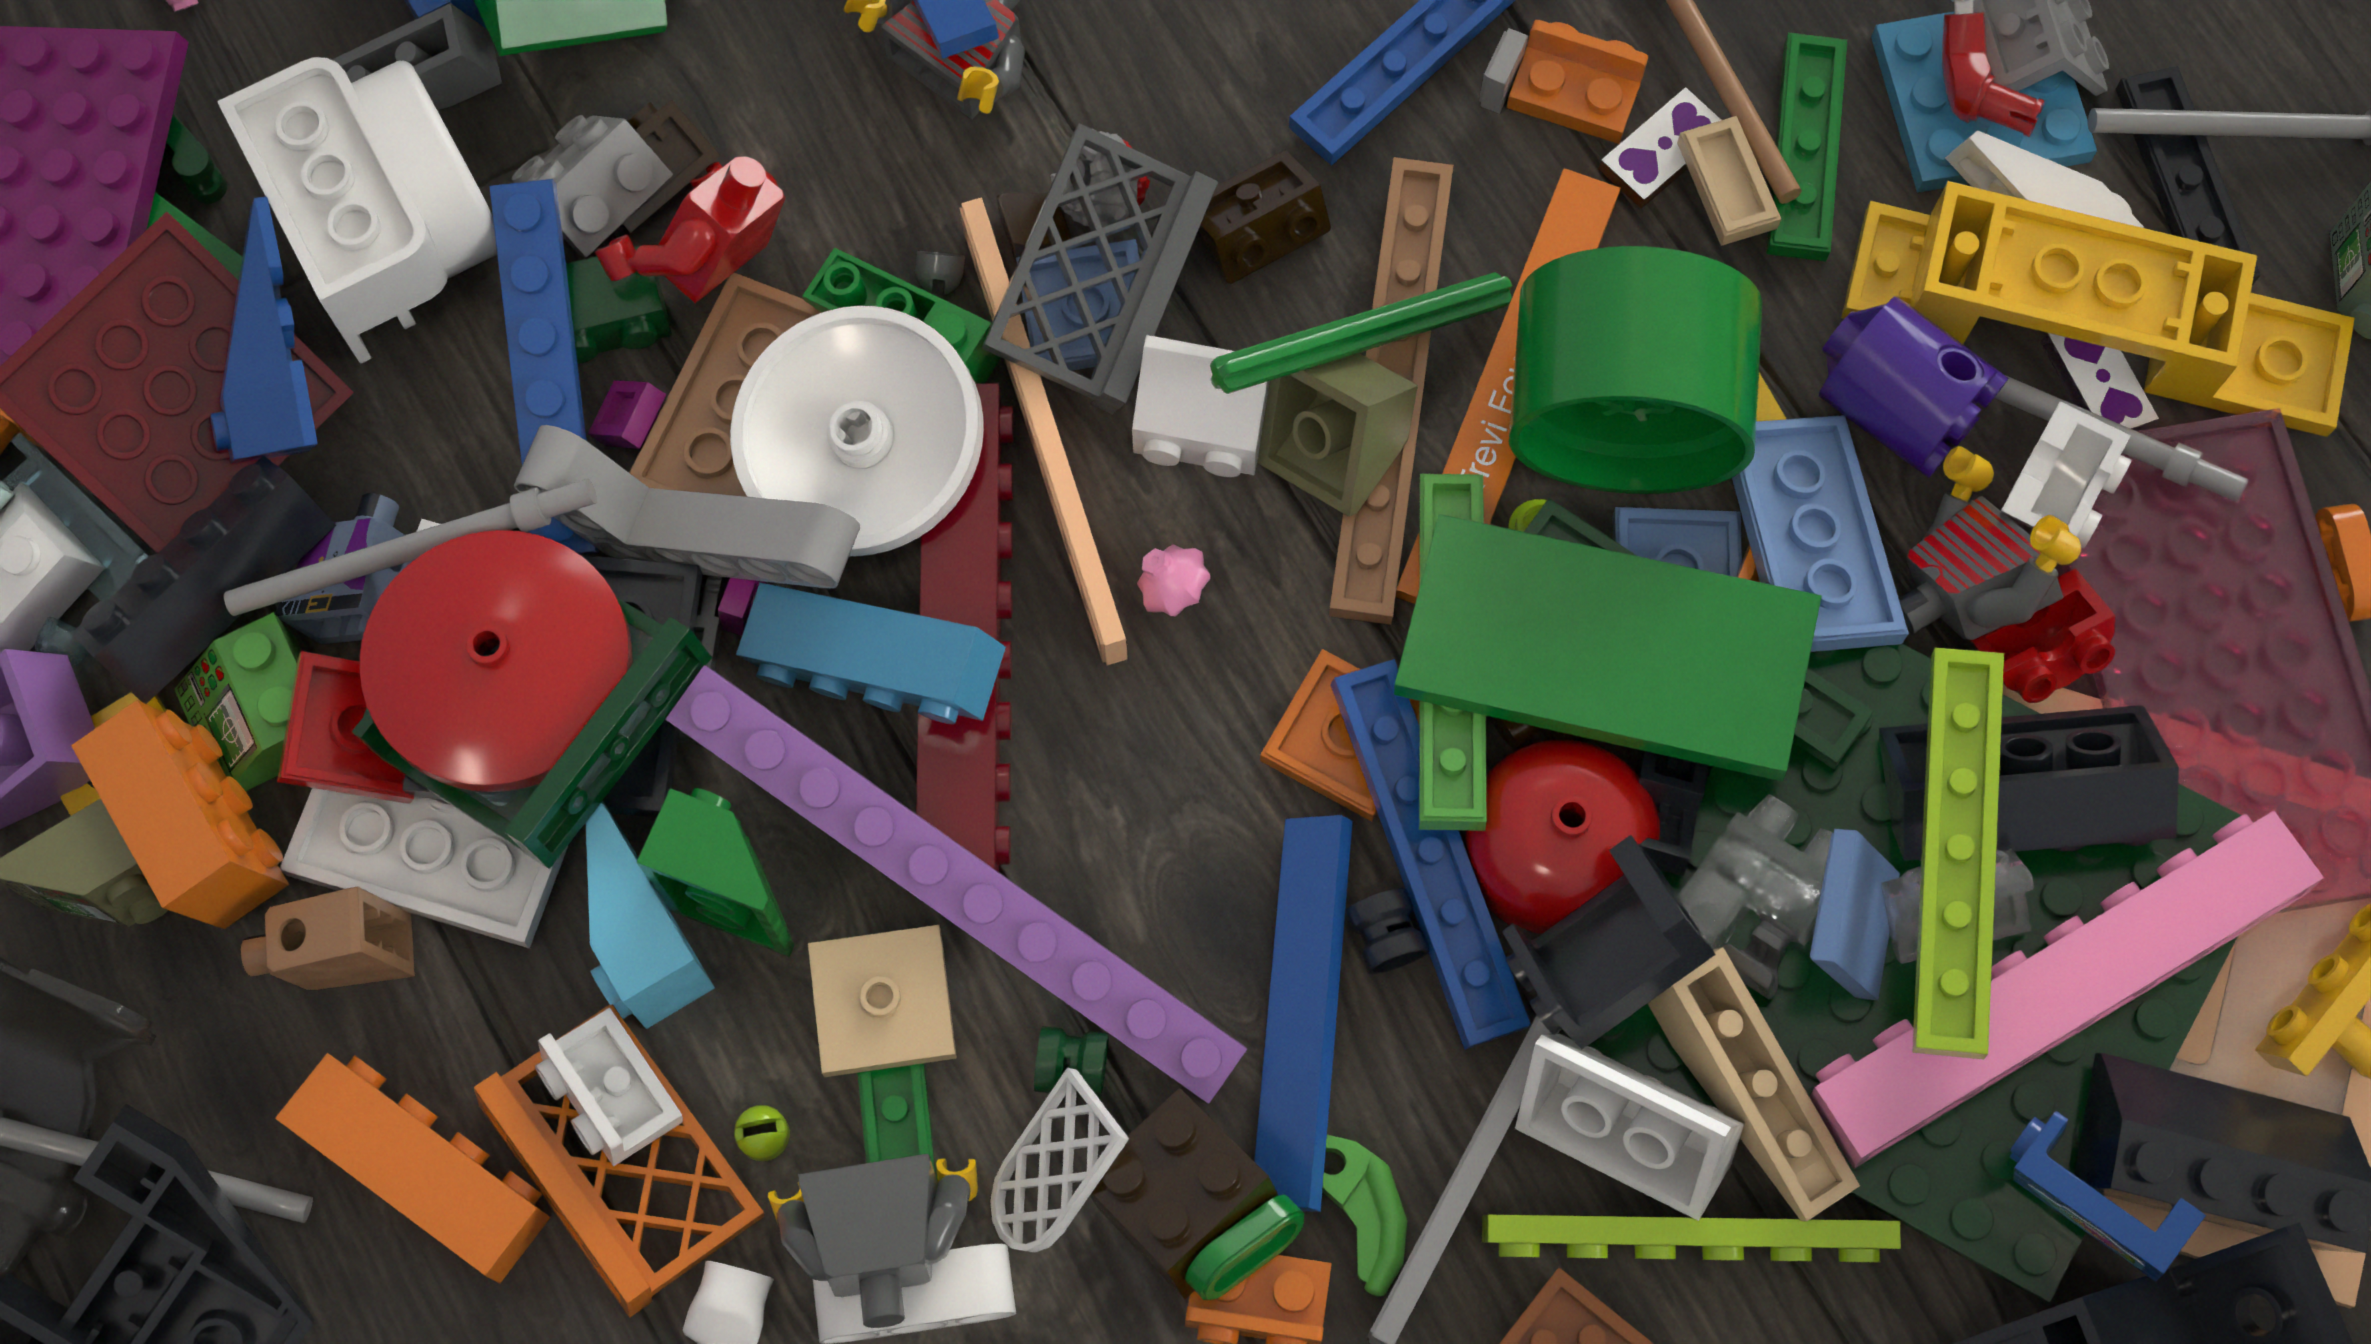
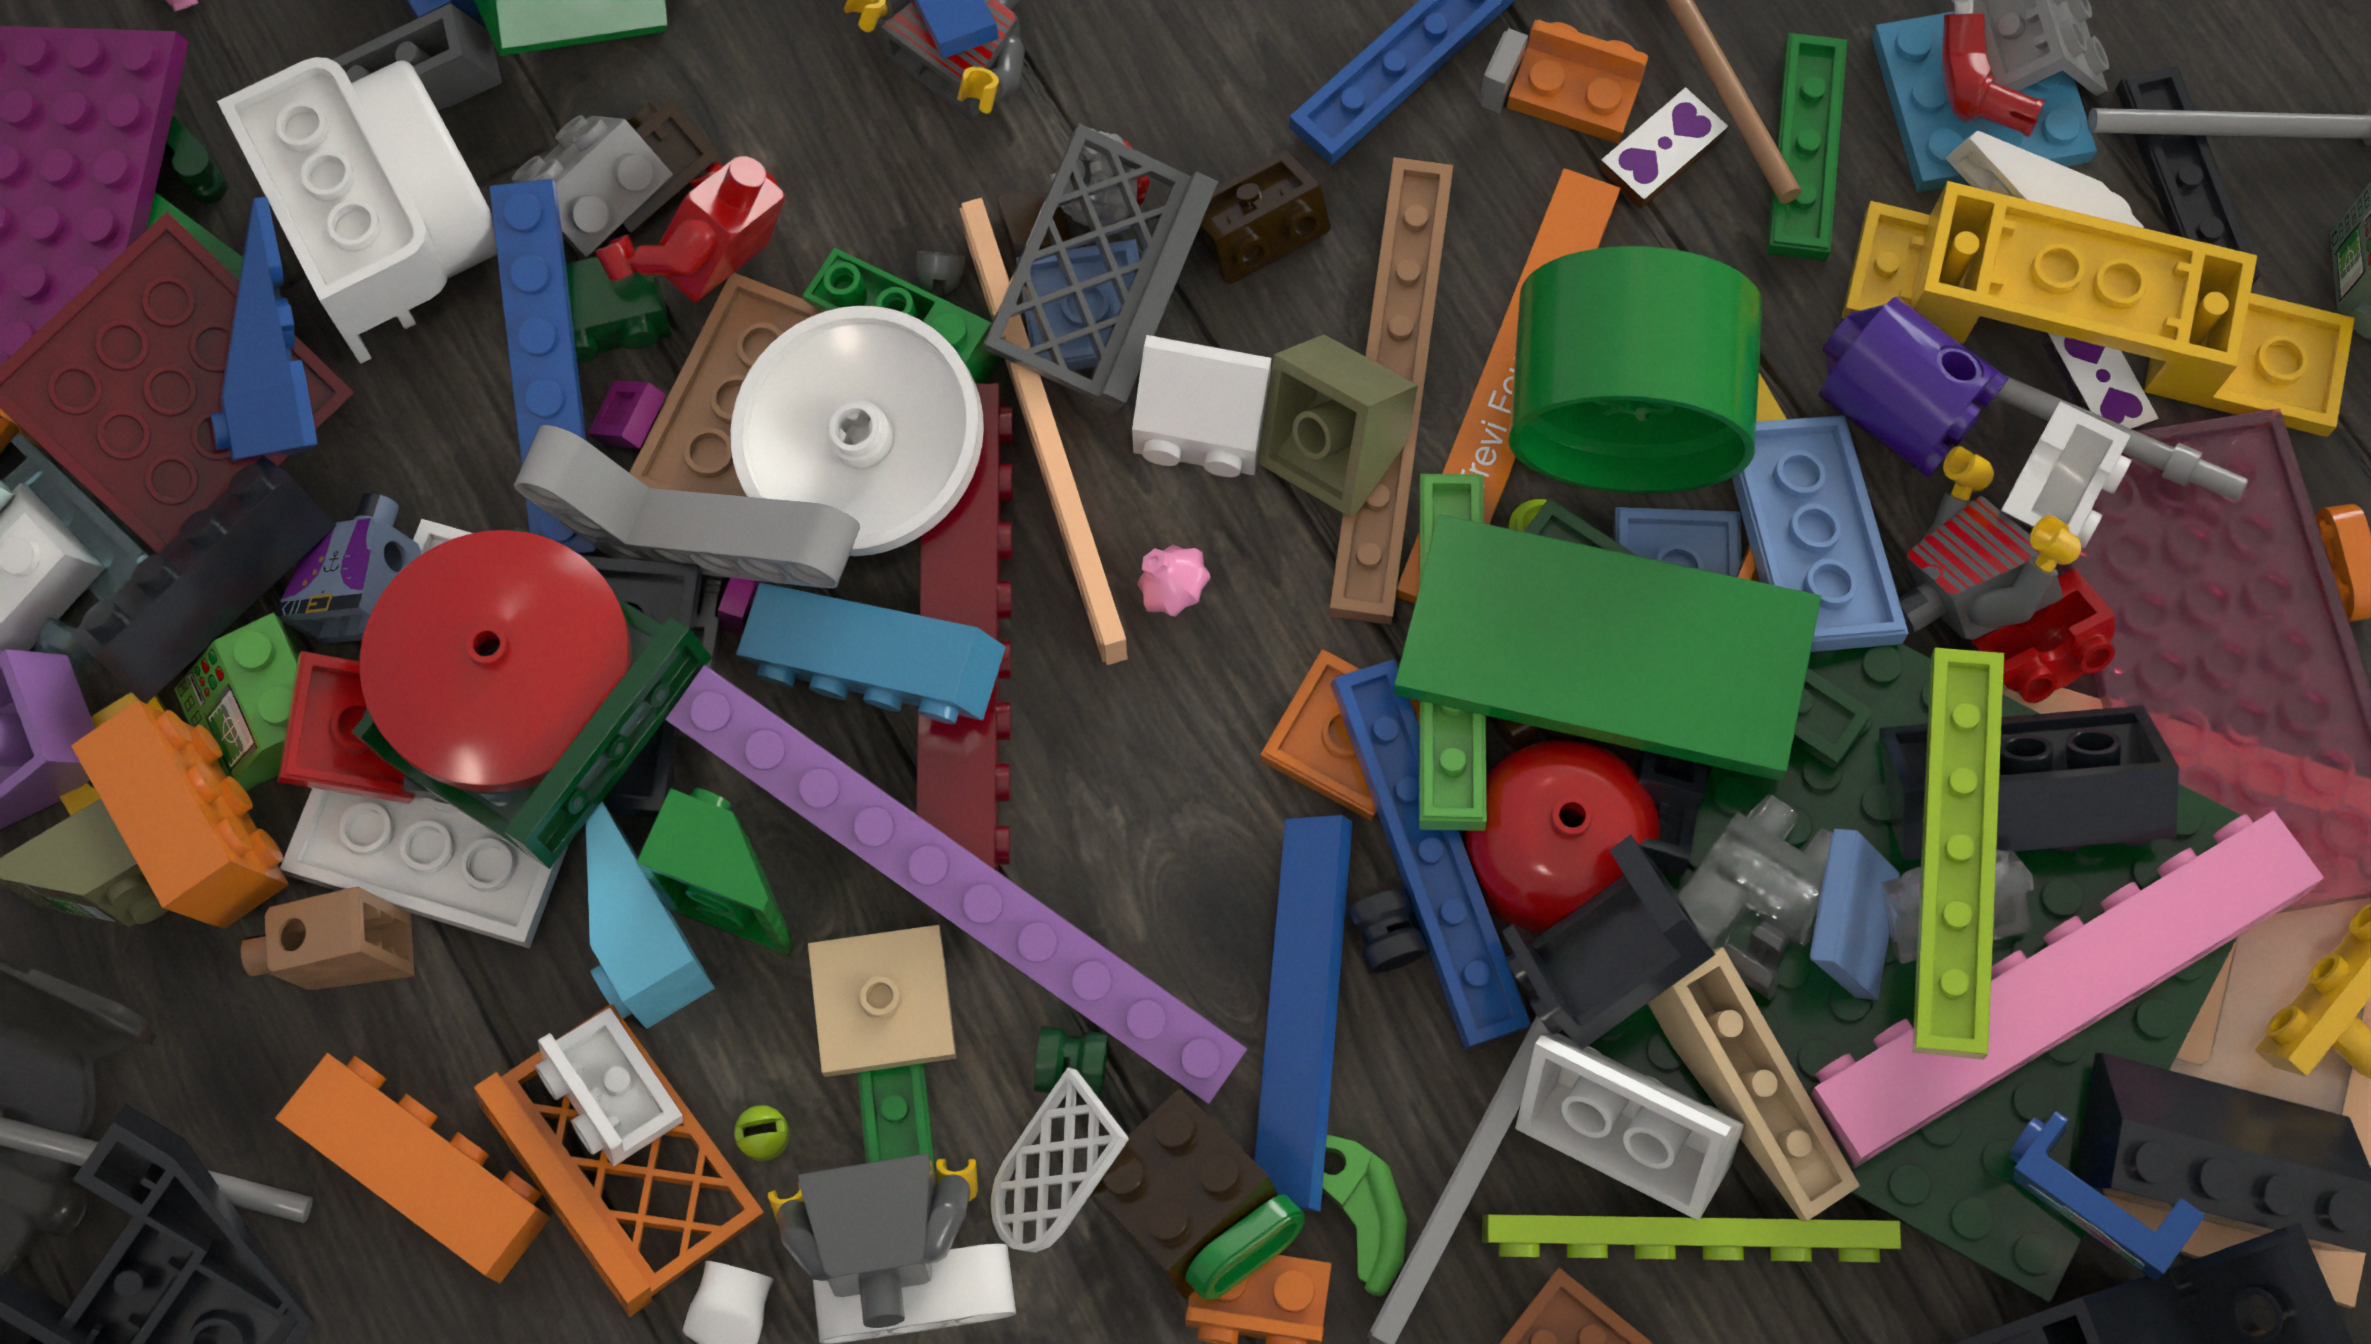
light grey bar [224,478,597,616] -> none
green axle [1210,272,1513,394] -> none
tan tile [1677,116,1781,246] -> none

